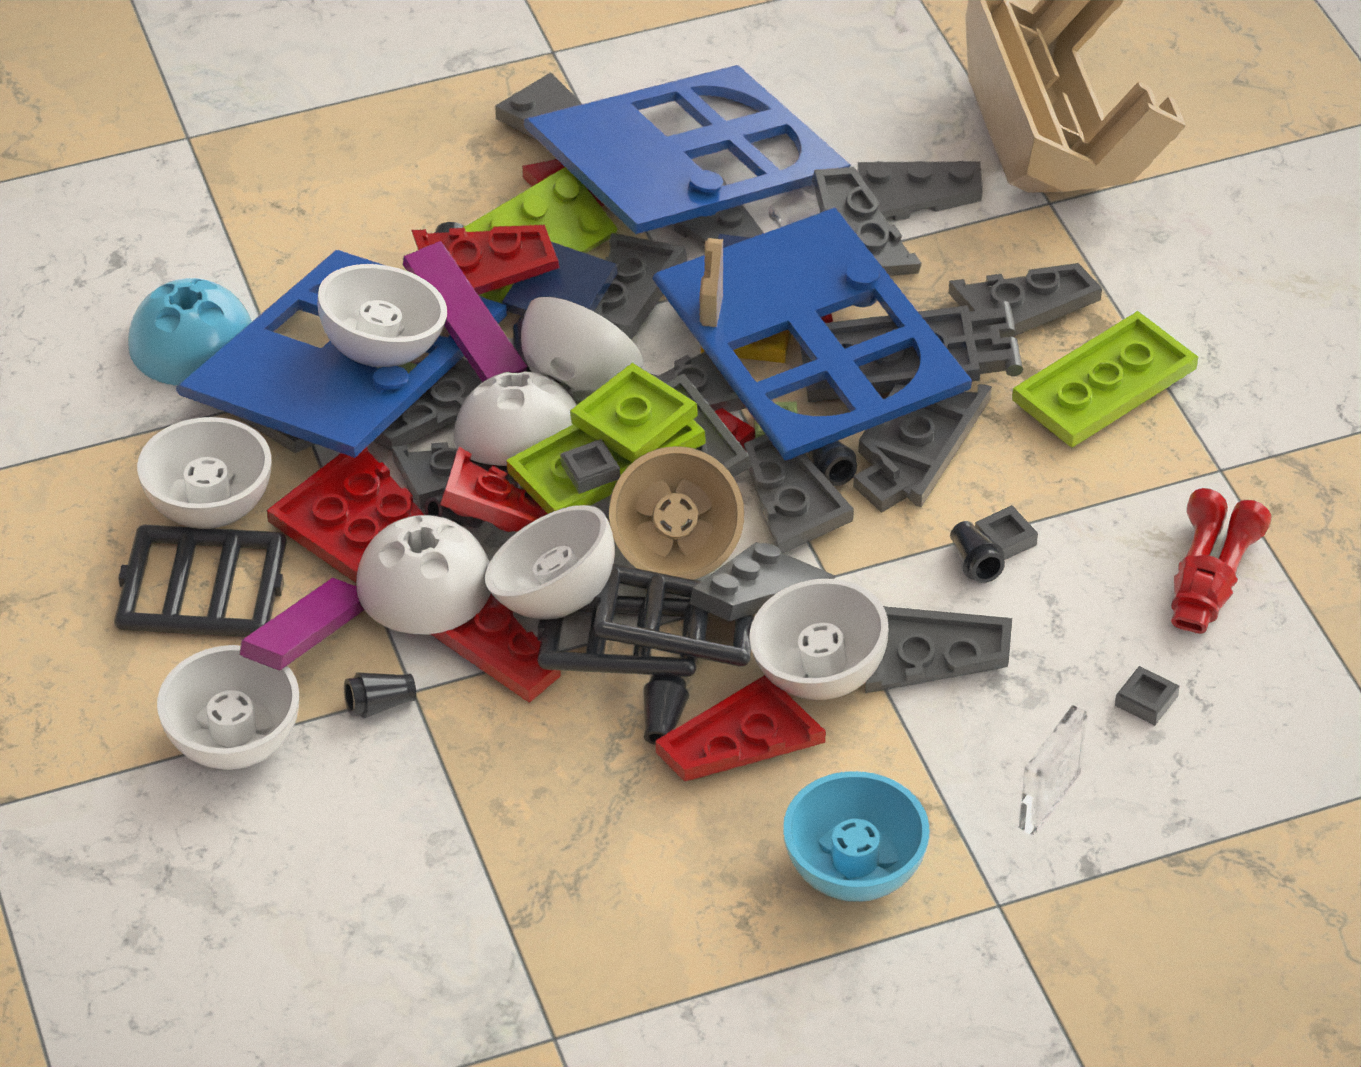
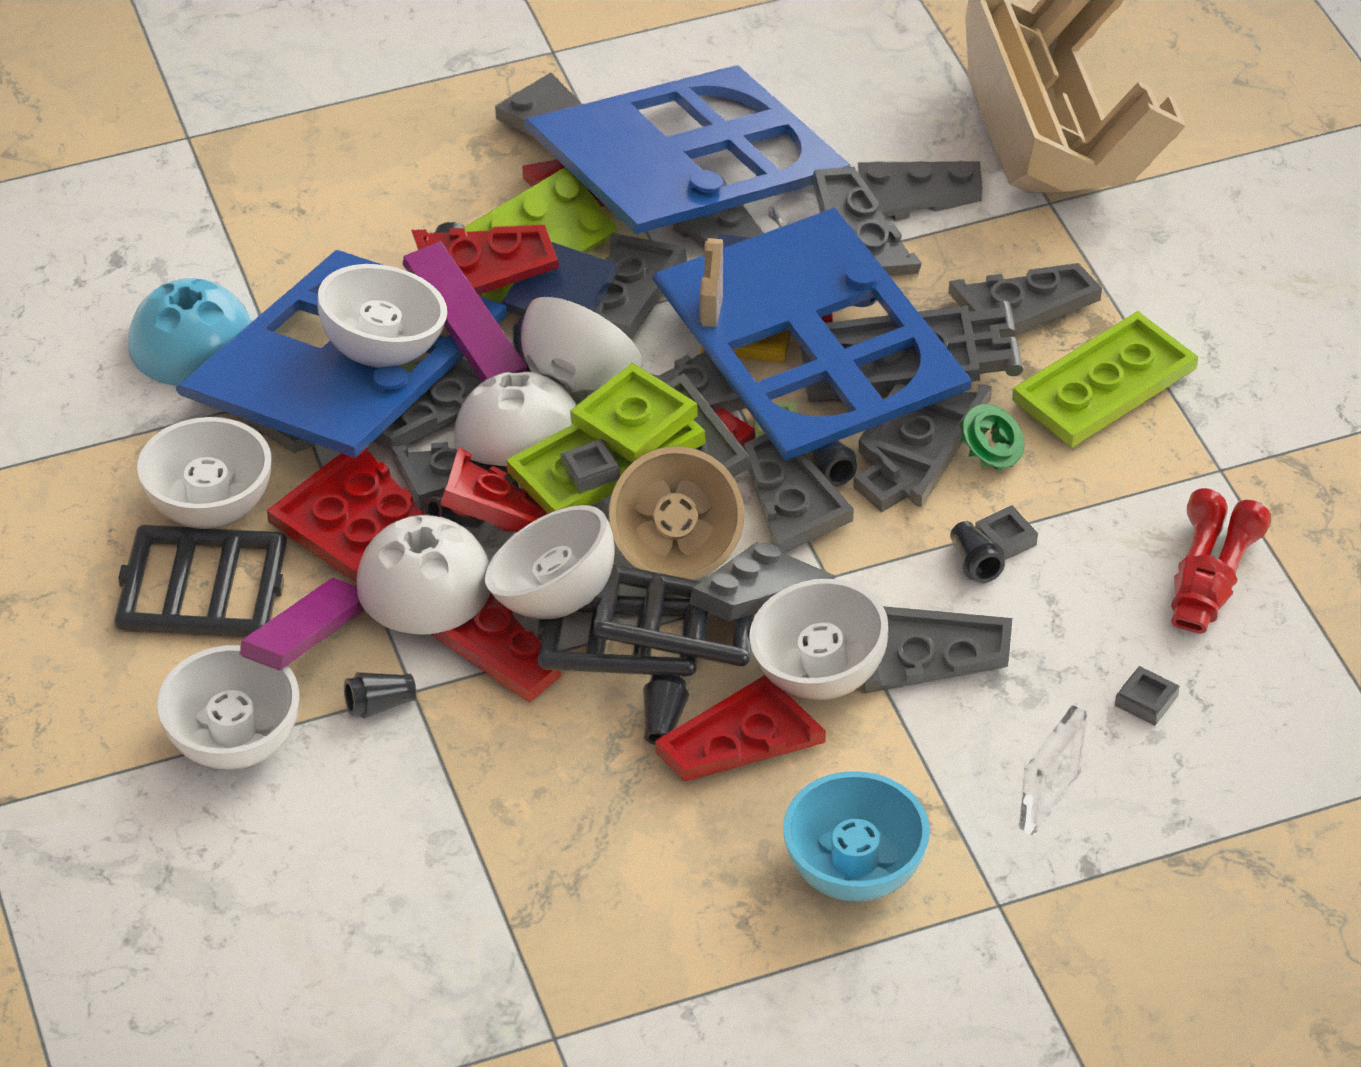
none -> gear [959,404,1024,472]

